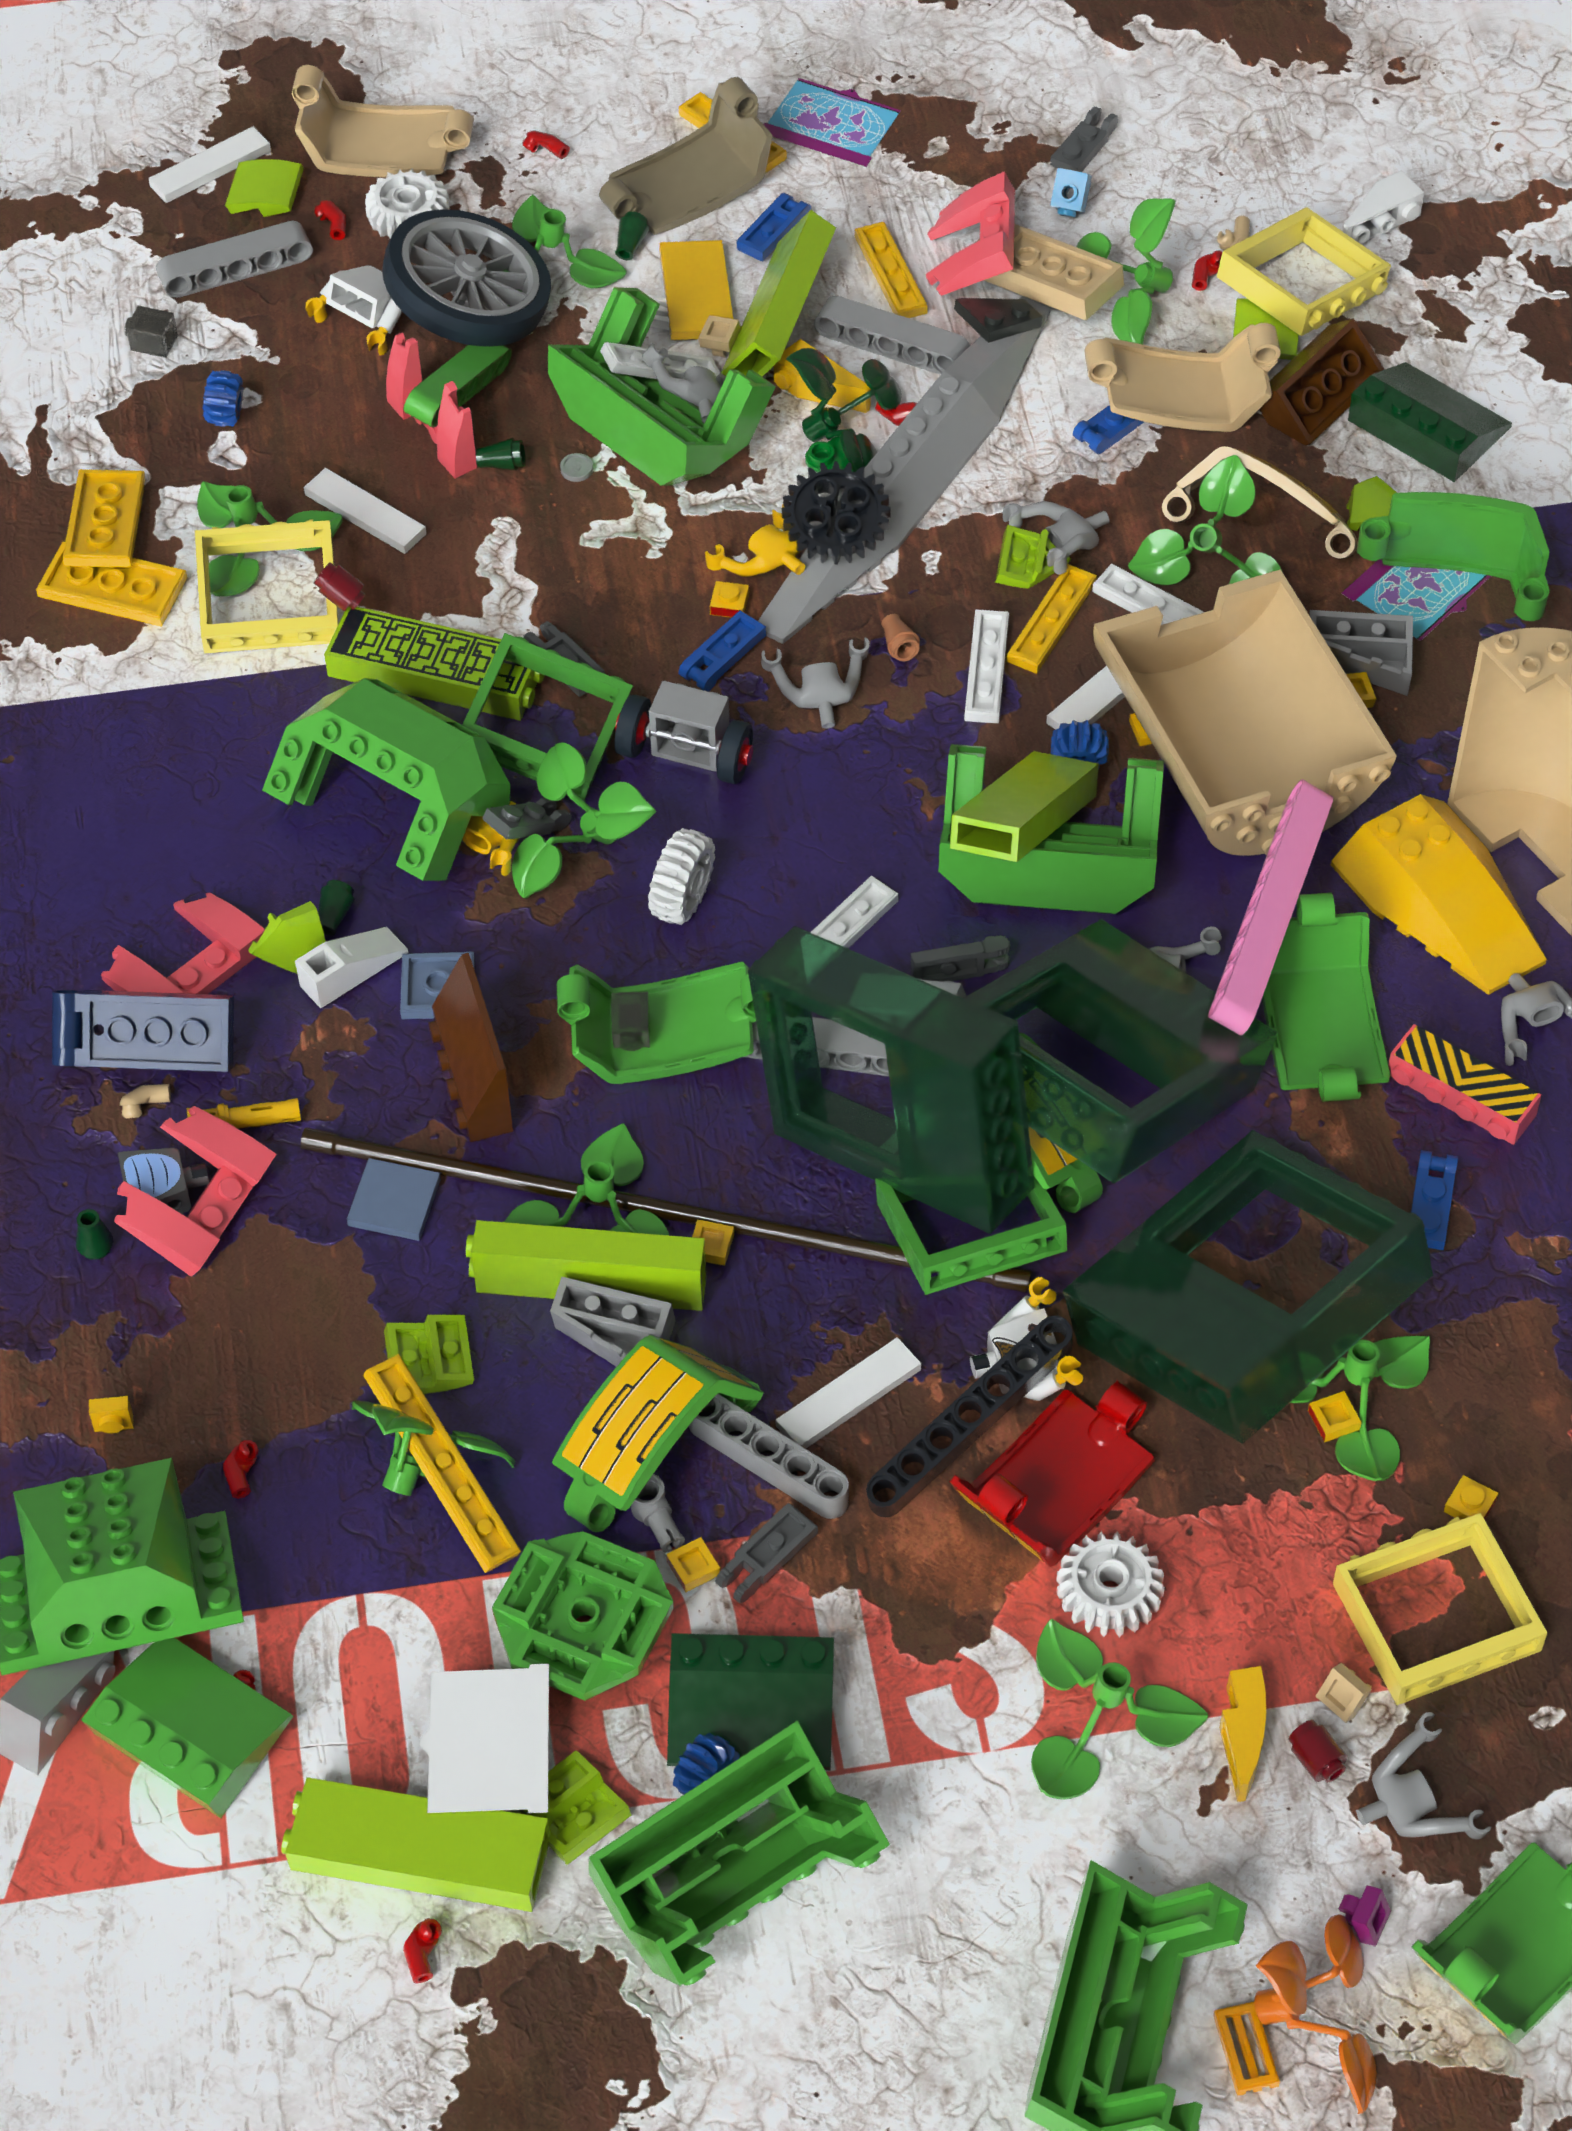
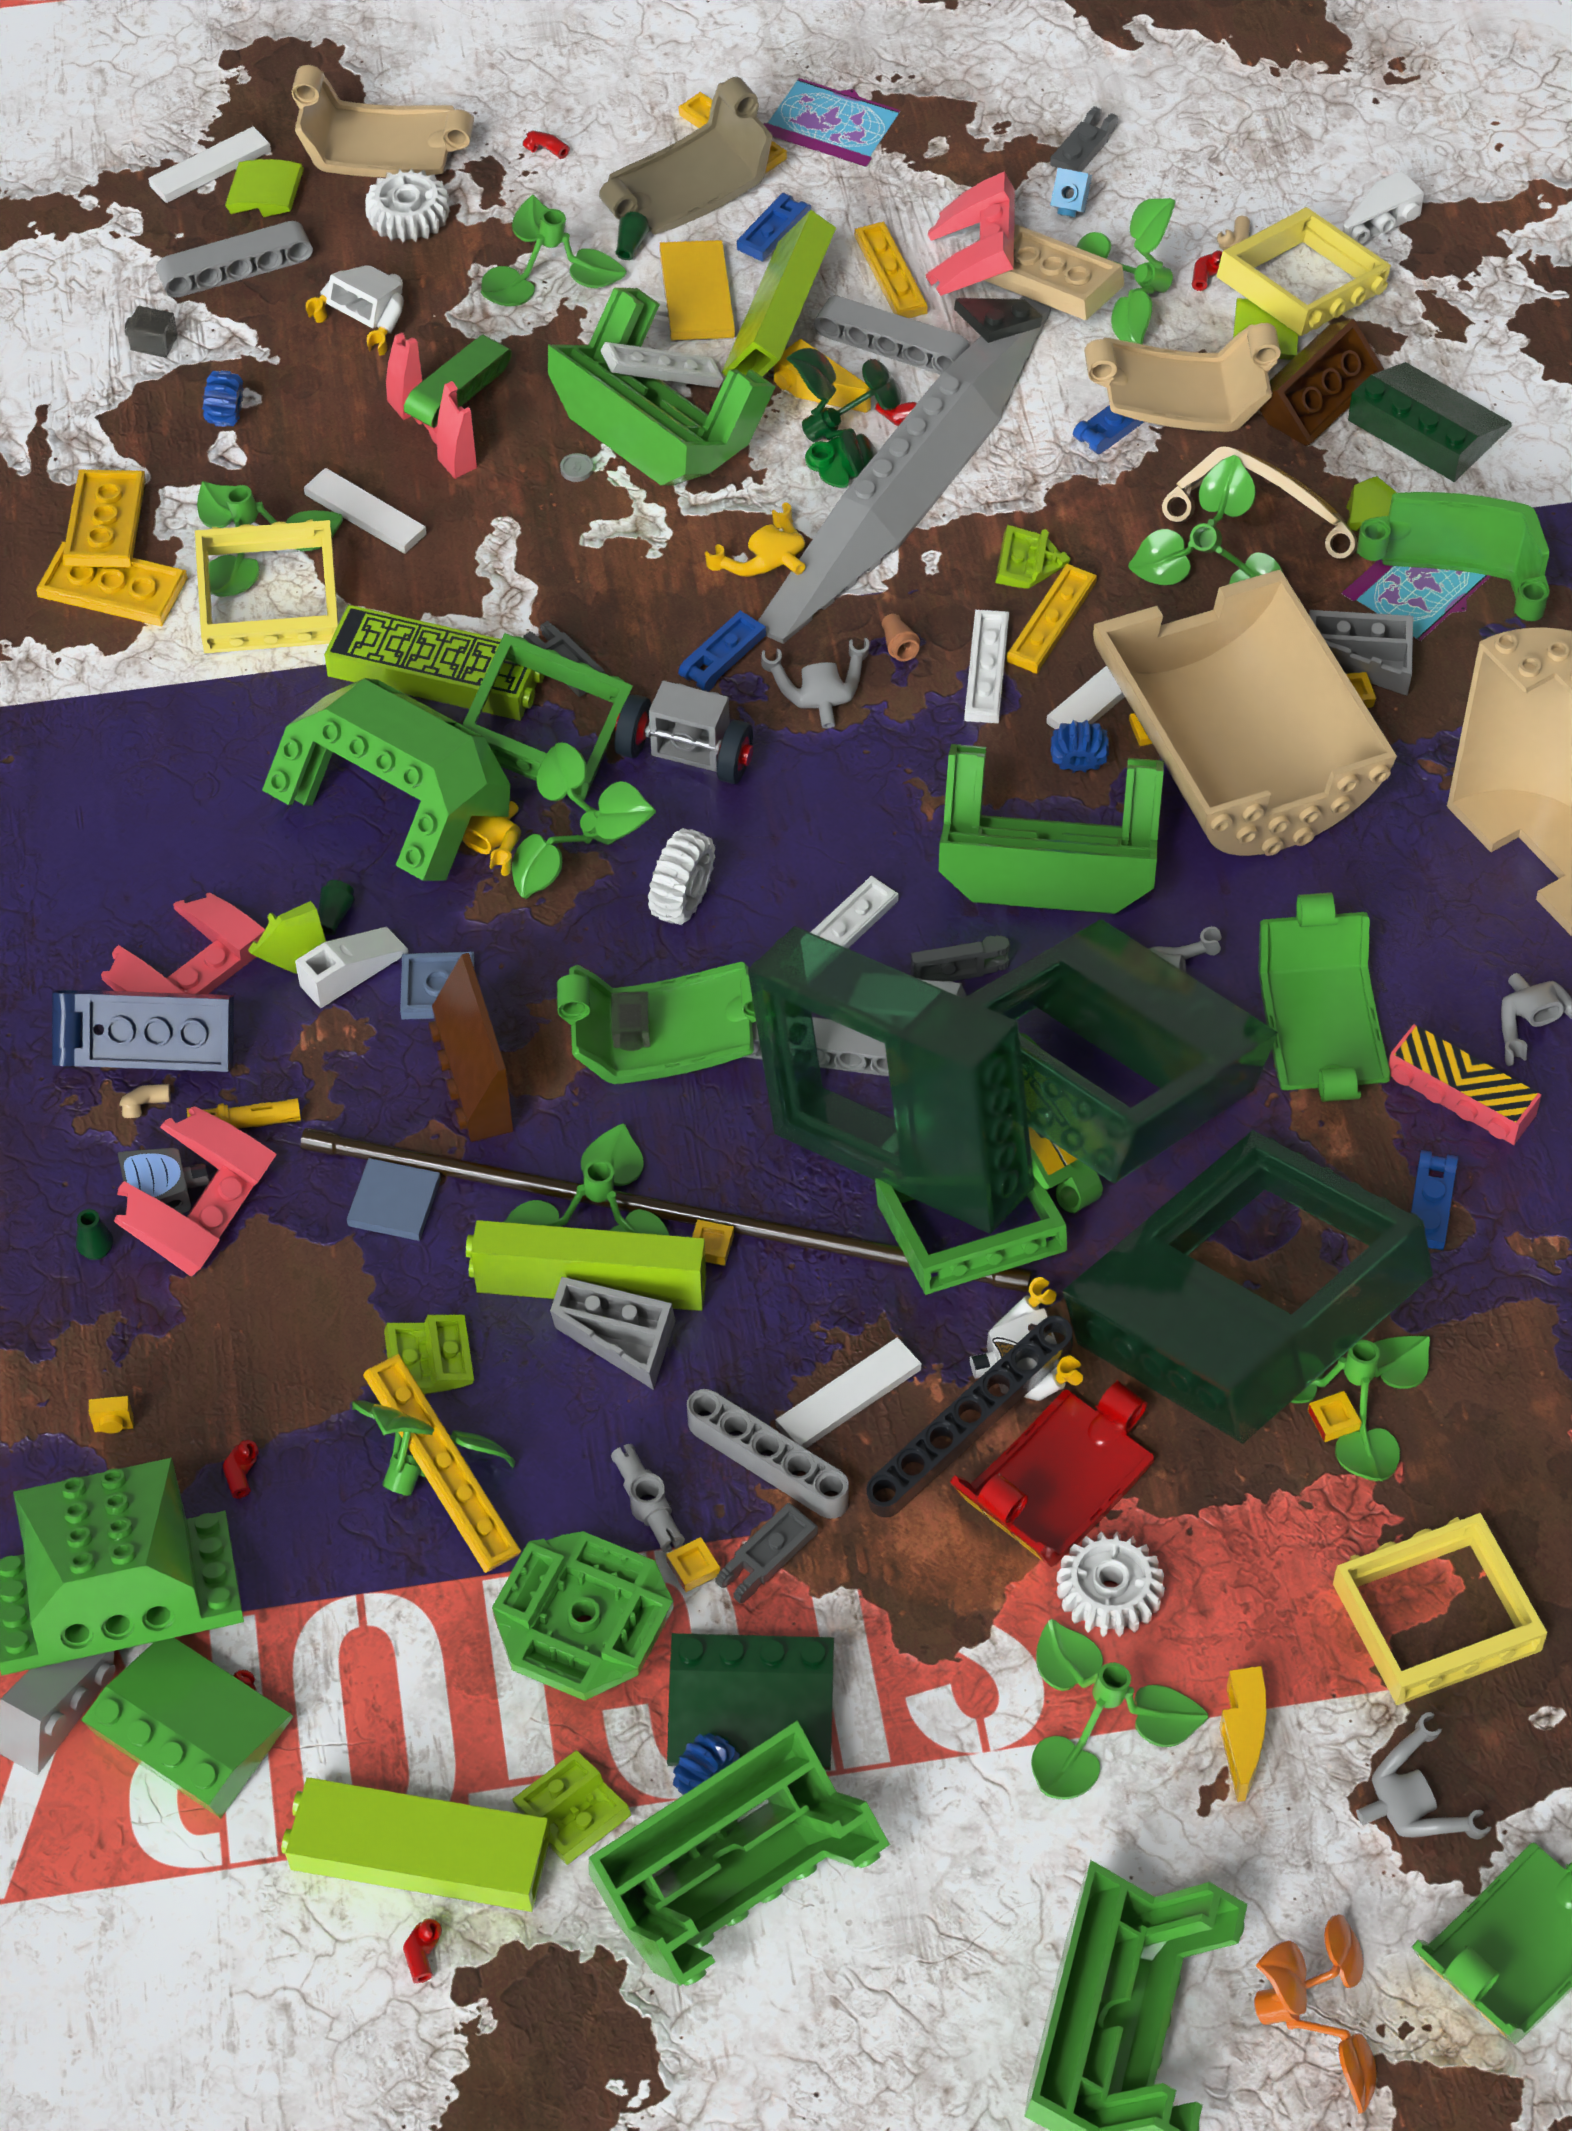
dark red brick [313,562,366,611] -> none
red arm [314,200,347,240] -> none
wheel [382,209,551,346] -> none
white sticker [419,1664,549,1813] -> none
dark green cone [476,438,526,470] -> none
dark grey hinge [483,797,572,840] -> none
panel [552,1335,764,1532] -> none
light grey piece [642,343,724,424] -> none
tan tile [698,315,741,357] -> none
yellow plate [710,581,749,618] -> none
black gear [782,461,891,565] -> none
lime brick [950,751,1099,862] -> none
light grey piece [1002,501,1109,575] -> none
white tile [1092,563,1204,625] -> none
bright pink beam [1208,779,1334,1036] -> none
light orange tile [1213,2001,1280,2096] -> none
dark red brick [1288,1720,1348,1783] -> none
tan tile [1316,1663,1372,1723] -> none
yellow wedge [1331,794,1547,995] -> none
magenta tile [1338,1885,1391,1947] -> none
yellow plate [1443,1475,1498,1520] -> none

